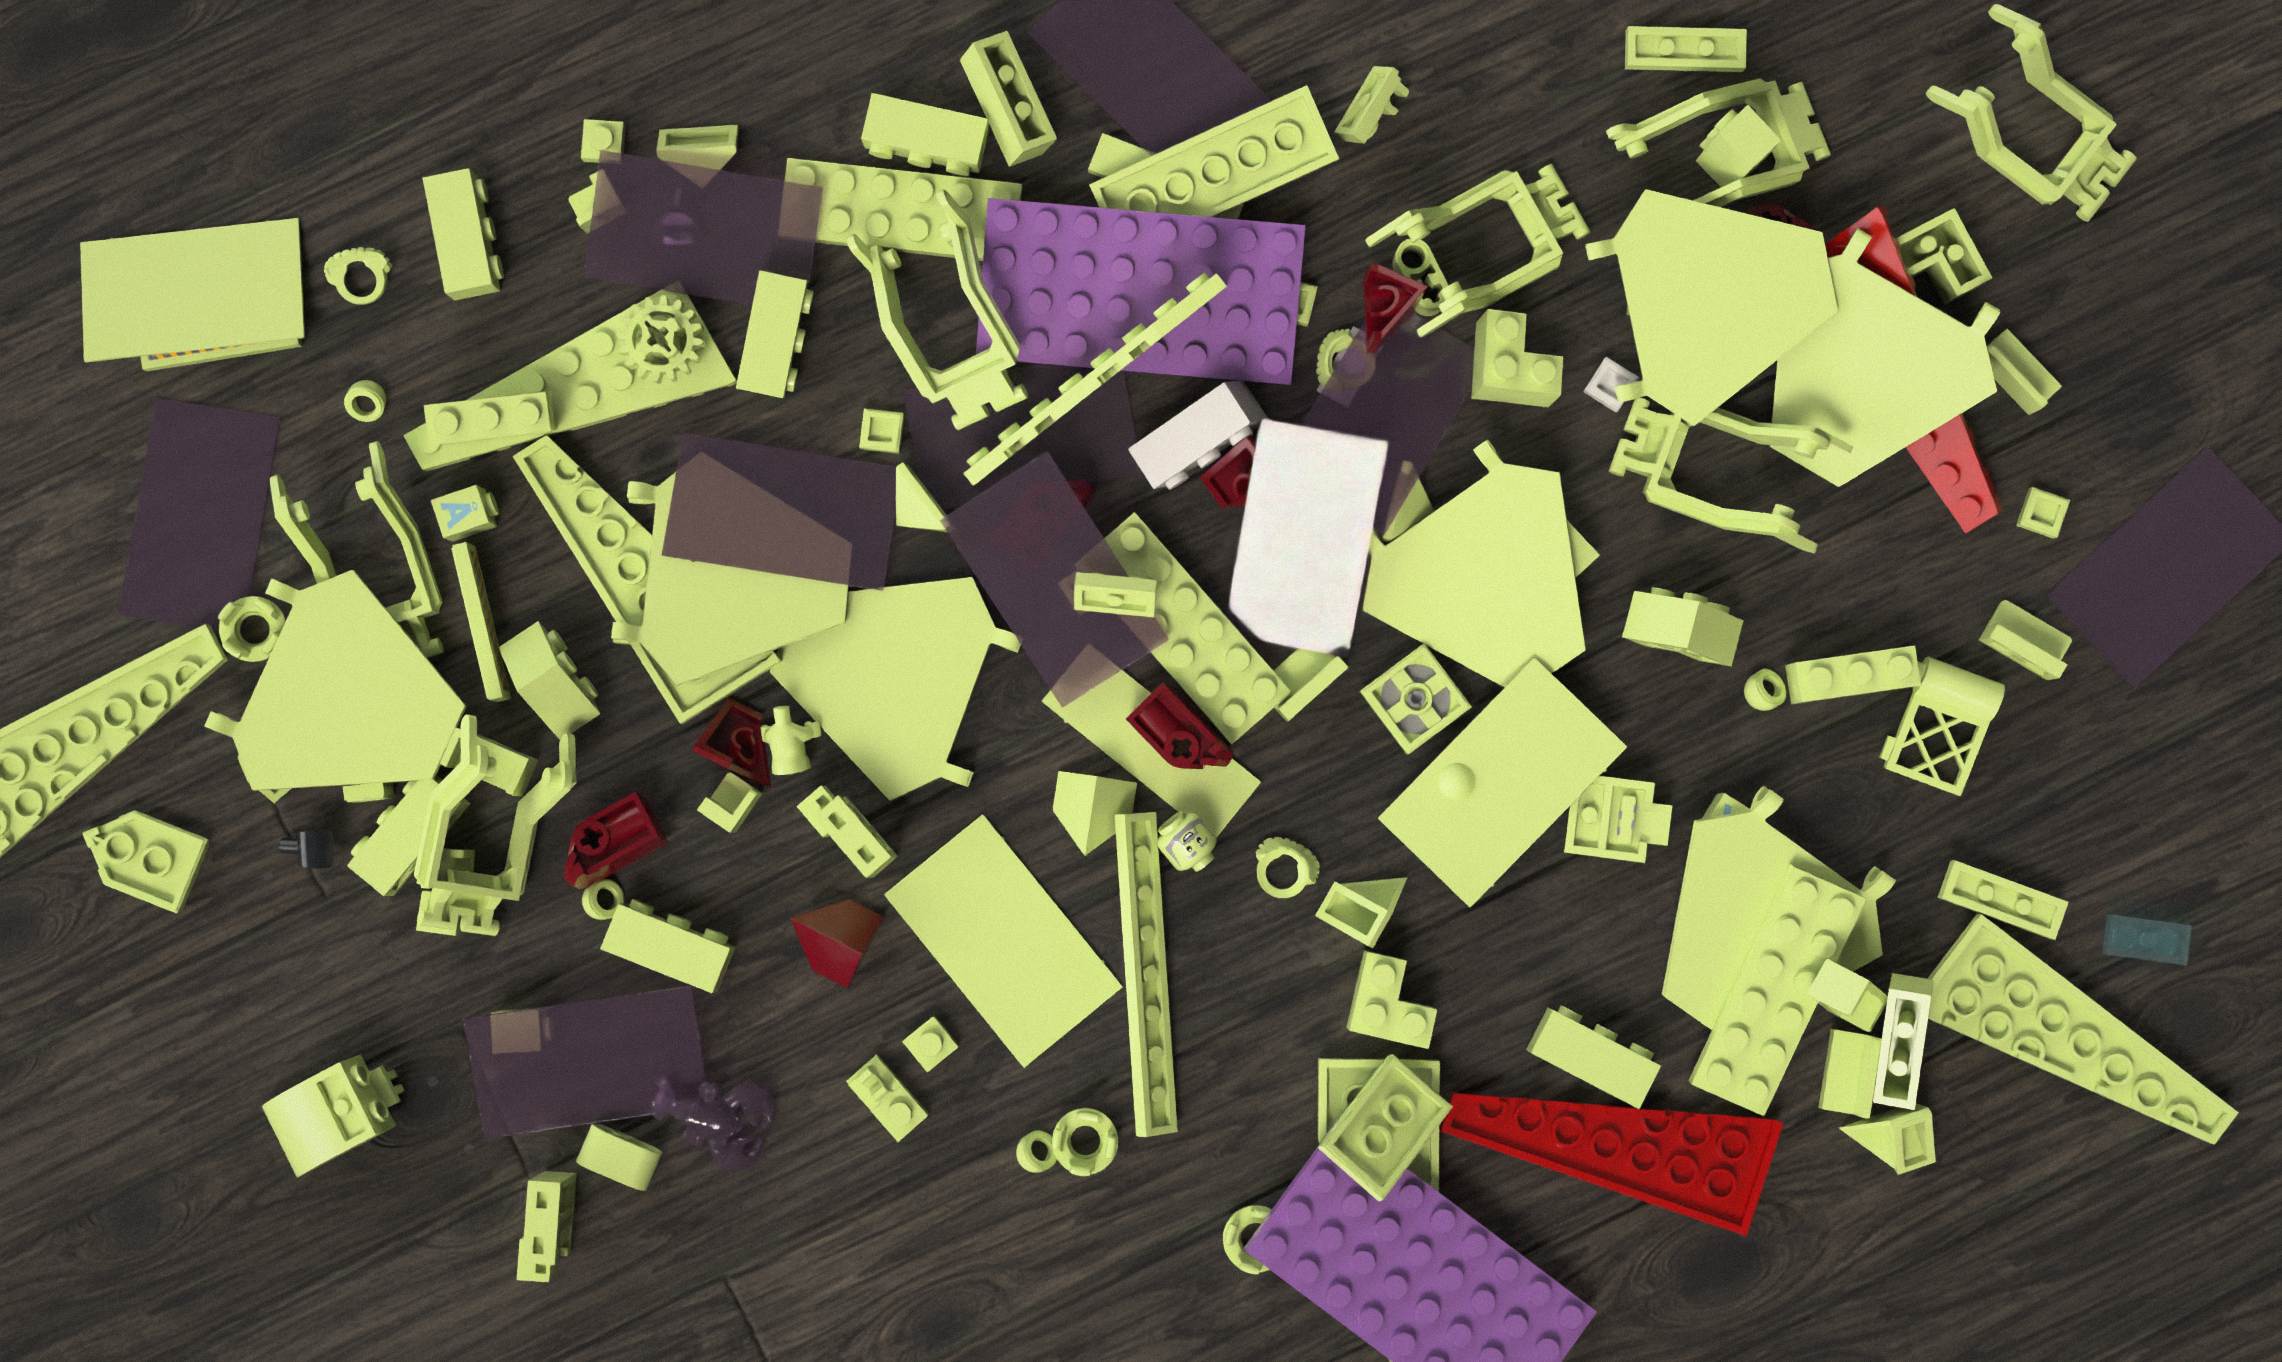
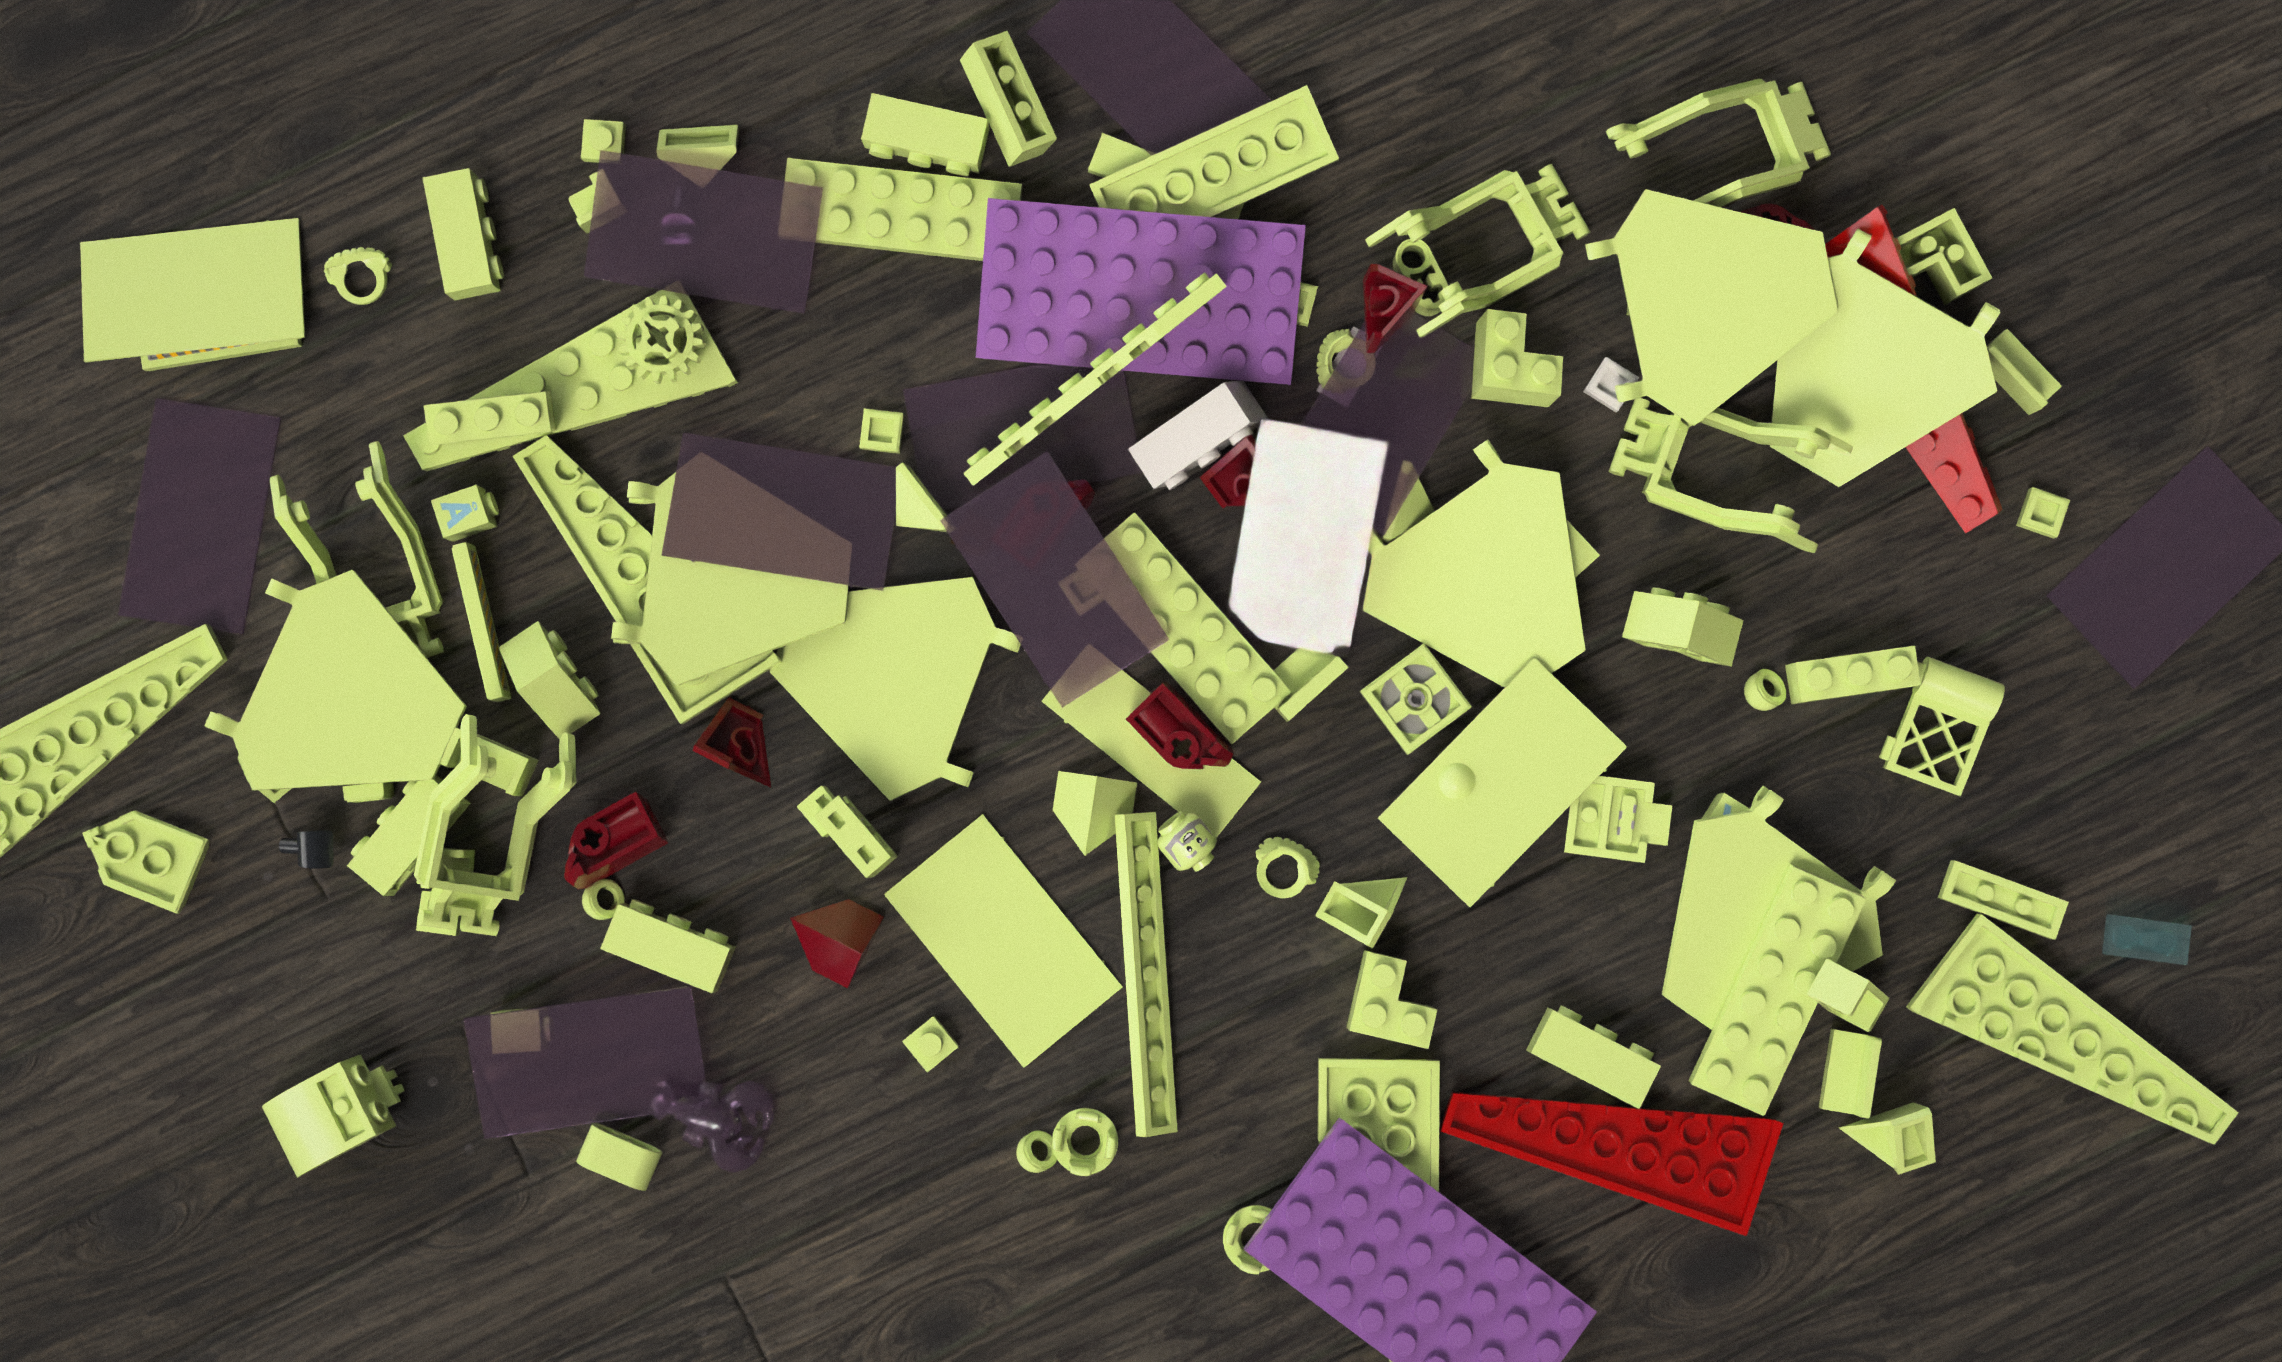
yellowish green piece [218,596,286,662] -> none
yellowish green piece [344,380,387,422] -> none
yellowish green piece [517,1171,577,1282] -> none
yellowish green panel [697,773,763,833] -> none
yellowish green brick [736,270,814,398] -> none
yellowish green piece [760,706,821,775] -> none
yellowish green plate [846,1054,929,1142] -> none
yellowish green piece [847,189,1028,430] -> none
yellowish green plate [1074,572,1157,617] -> none
yellowish green tile [1318,1054,1453,1201] -> none
yellowish green plate [1334,66,1409,144] -> none
yellowish green plate [1625,26,1747,72] -> none
yellowish green brick [1696,105,1781,187] -> none
yellowish green brick [1873,973,1934,1110] -> none
yellowish green piece [1926,4,2137,222] -> none
yellowish green panel [1979,600,2072,680] -> none

